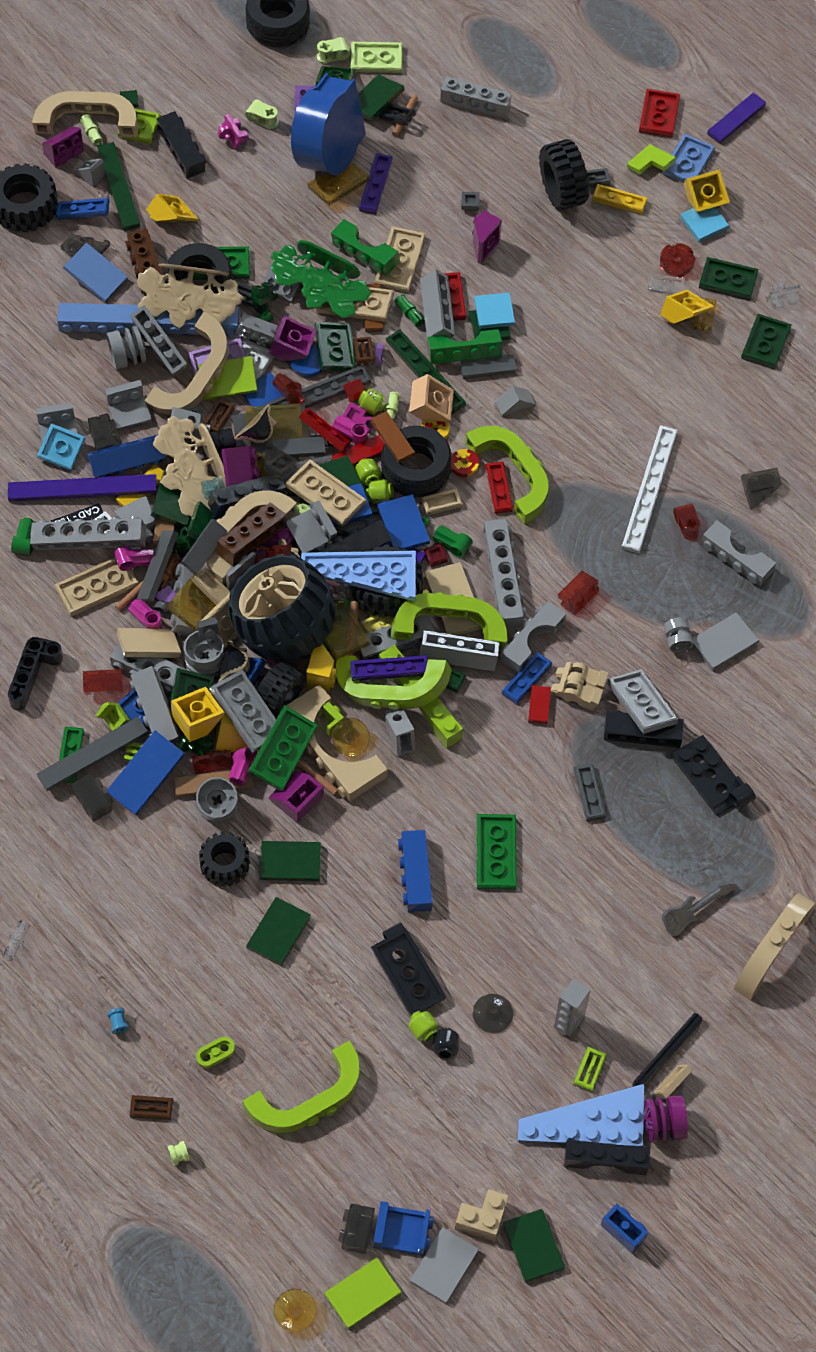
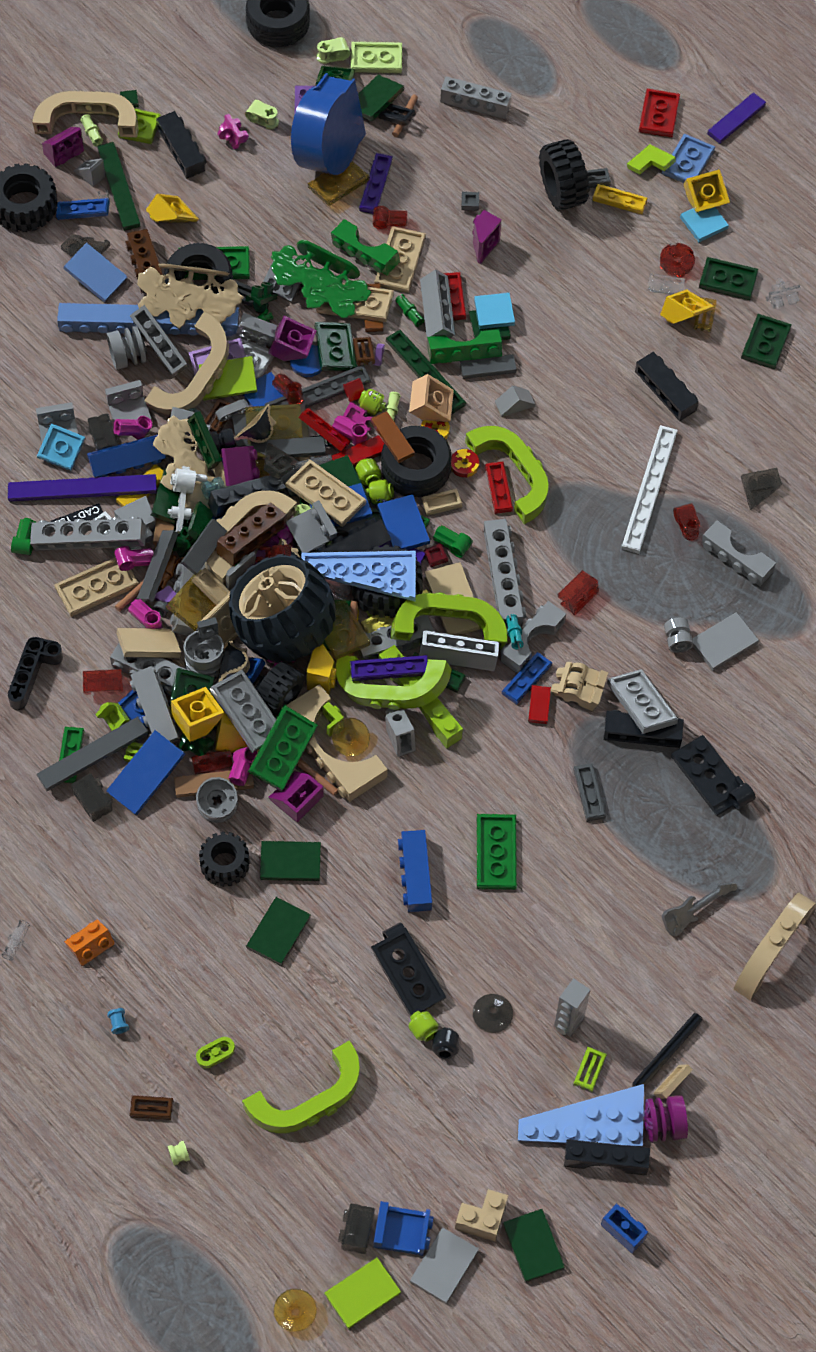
none -> orange bracket [64,919,115,966]
none -> dark pink piece [113,416,153,440]
none -> white piece [168,466,208,534]
none -> dark green tile [187,411,222,470]
none -> light grey beam [215,399,250,422]
none -> clear red piece [372,206,407,229]
none -> teal pin [506,614,524,650]
none -> black brick [635,351,699,422]

